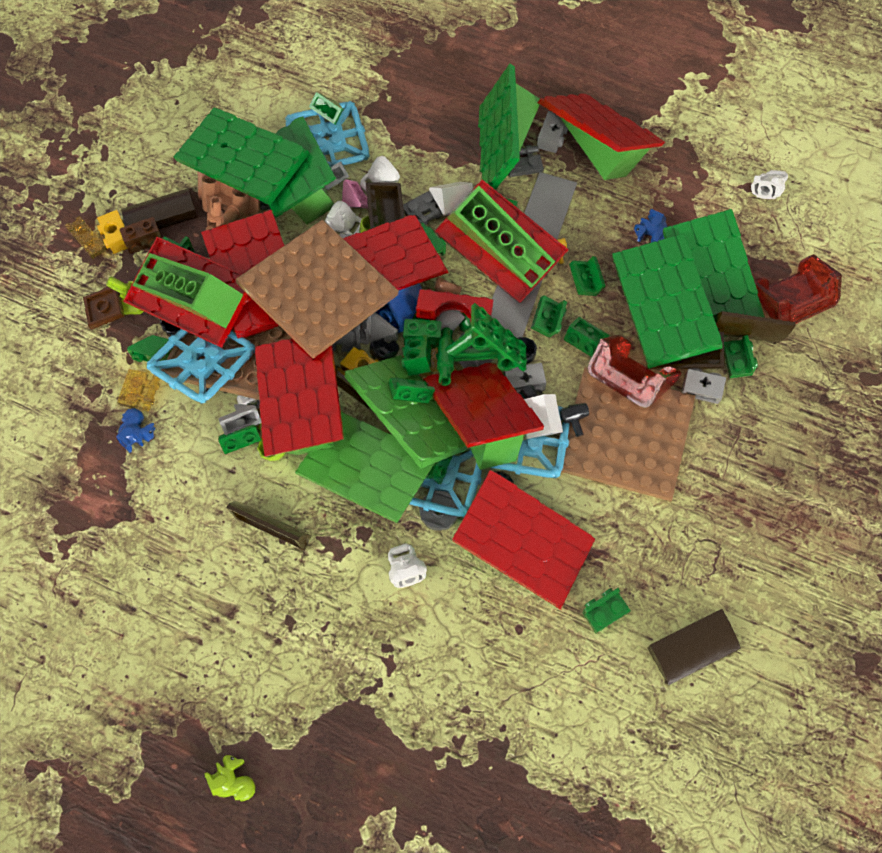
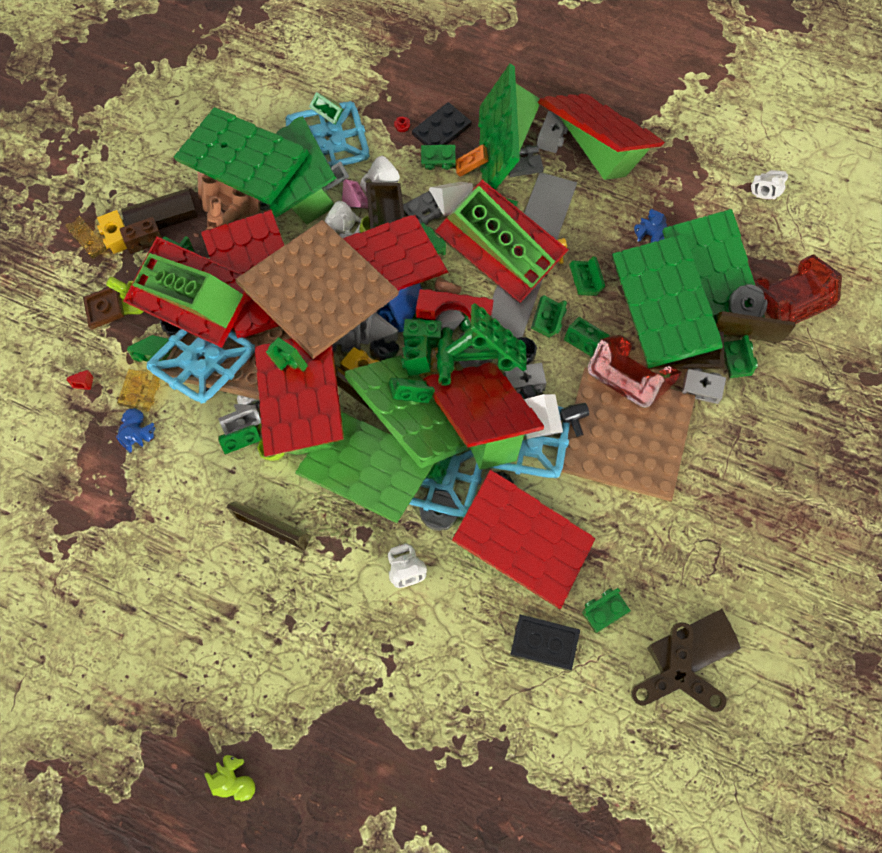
none -> red slope [66,370,94,390]
none -> green bracket [266,337,308,372]
none -> red plate [394,116,410,132]
none -> black plate [412,102,472,145]
none -> green bracket [421,145,456,170]
none -> orange plate [456,144,488,177]
none -> black plate [510,614,580,672]
none -> dark brown piece [630,622,727,712]
none -> dark grey plate [728,284,767,317]

